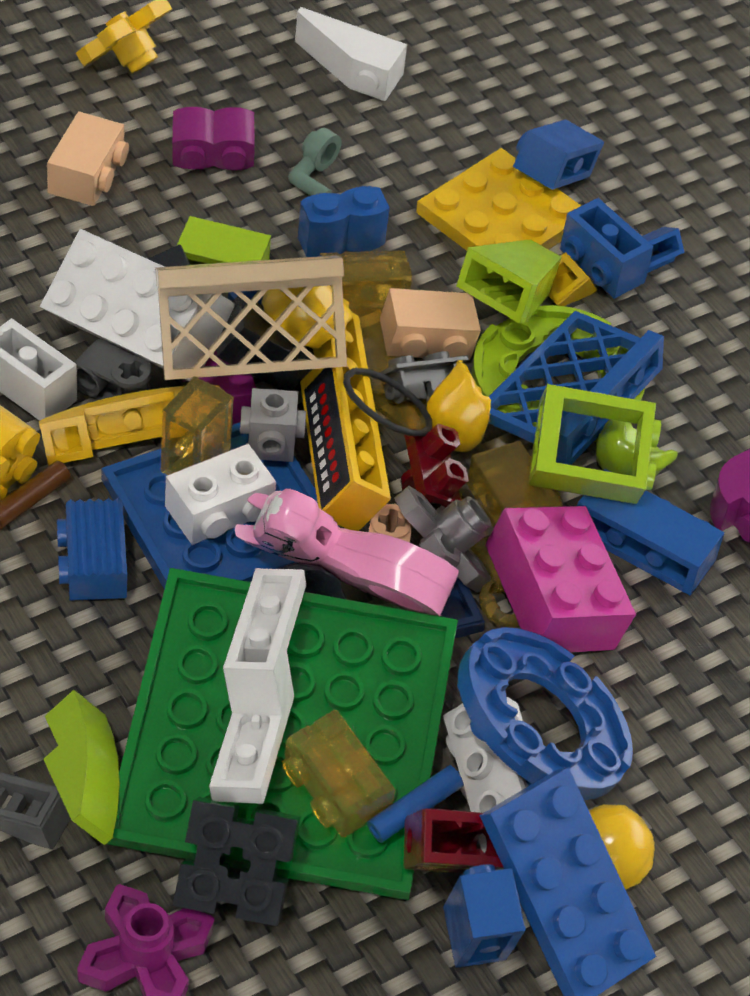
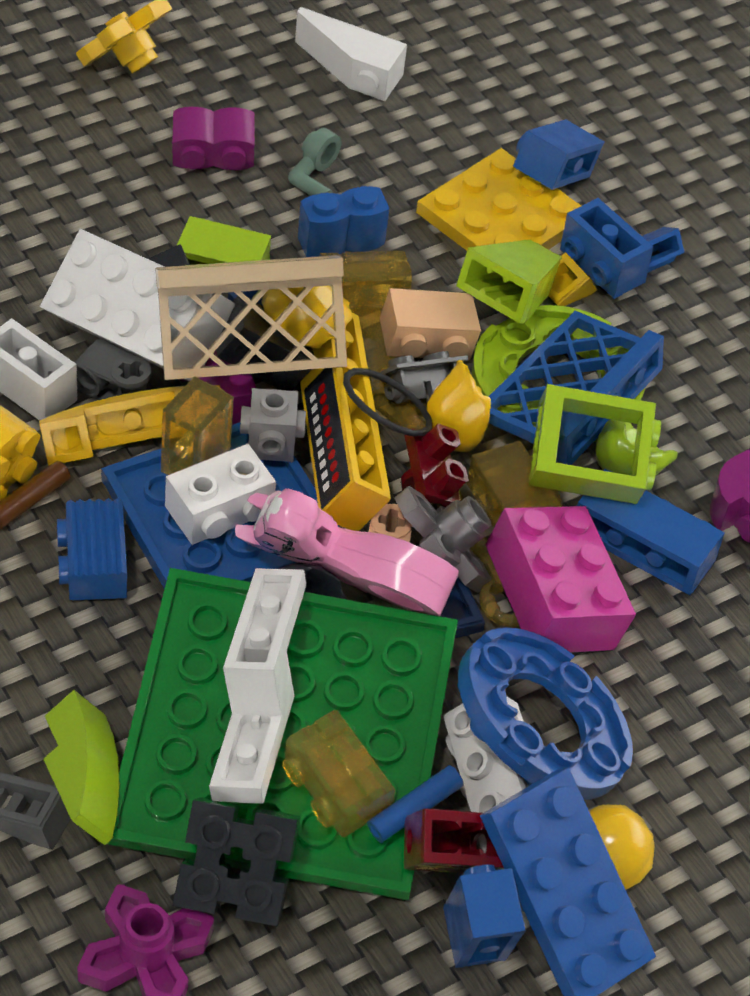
light nougat brick [47,111,129,206] -> none

